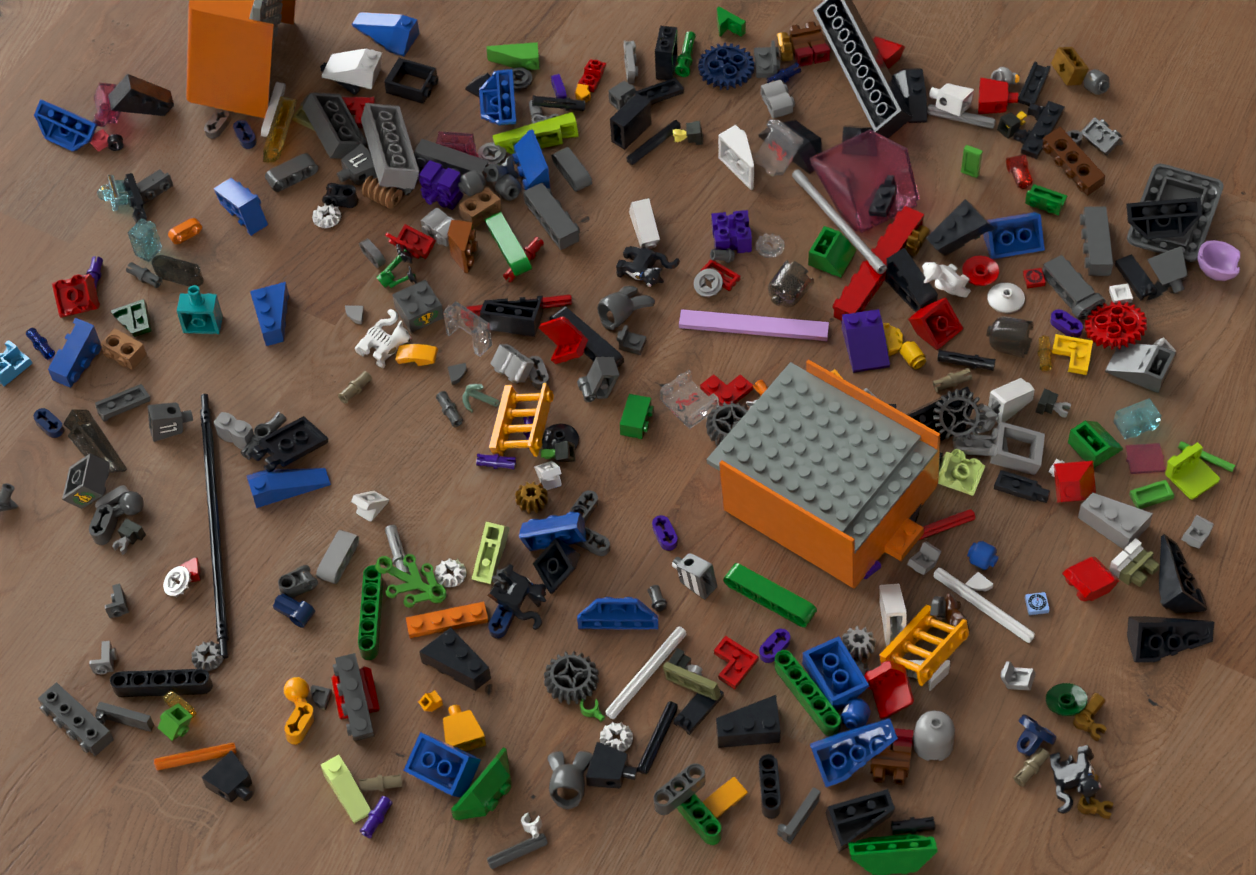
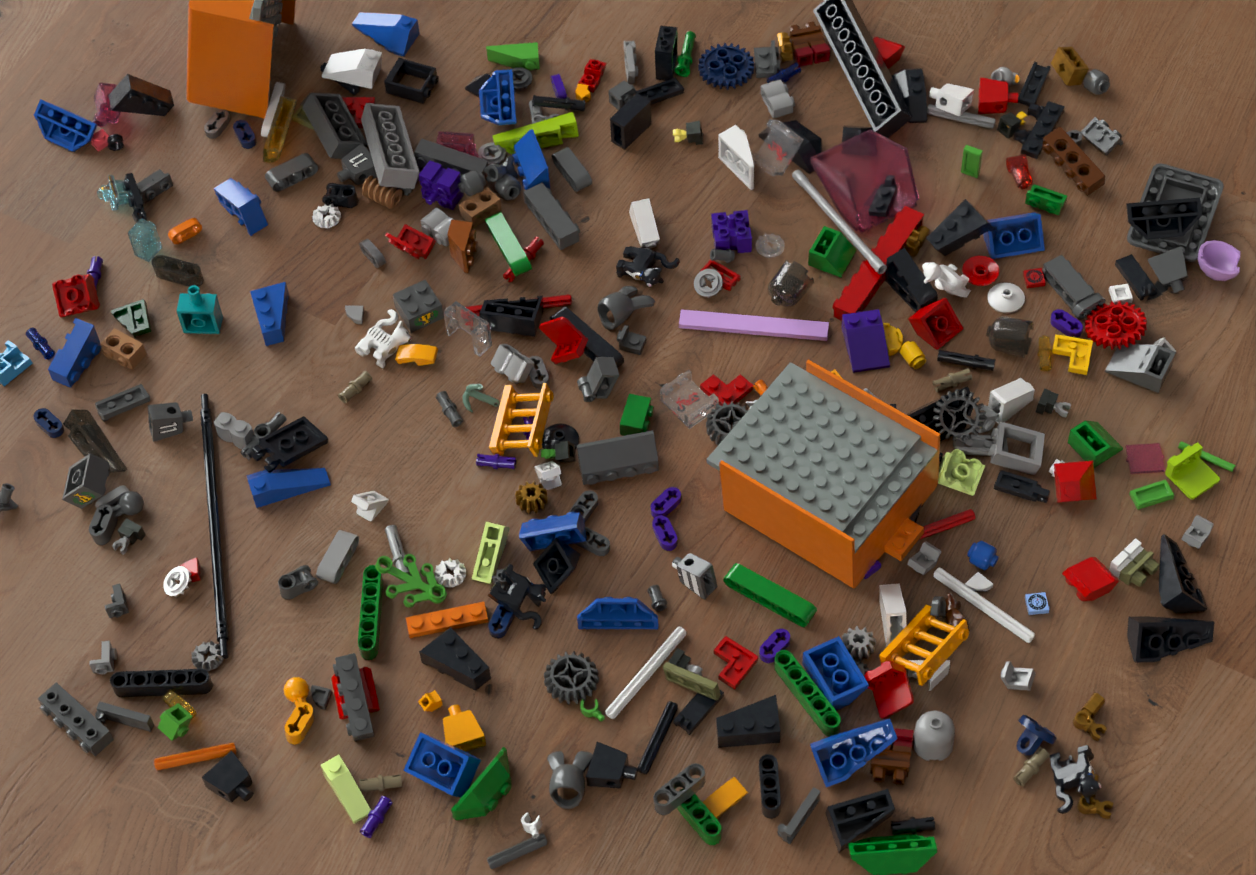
dark grey pin [126,262,163,288] -> none
dark blue piece [273,593,315,628] -> none
green plant [377,244,417,289] -> none
dark grey tile [448,363,467,385] -> none
white gear [600,722,633,752] -> none
black axle [626,120,681,165] -> none
green slope [717,6,746,37] -> none
blue head [841,698,871,730] -> none
dark green dish [1046,683,1088,716] -> none
light grey wedge [1078,493,1153,550] -> none
dark grey brick [1080,207,1113,276] -> none
clear light blue brick [1114,398,1161,439] -> none
none -> dark grey slope [577,431,659,485]
none -> dark purple beam [651,487,681,518]

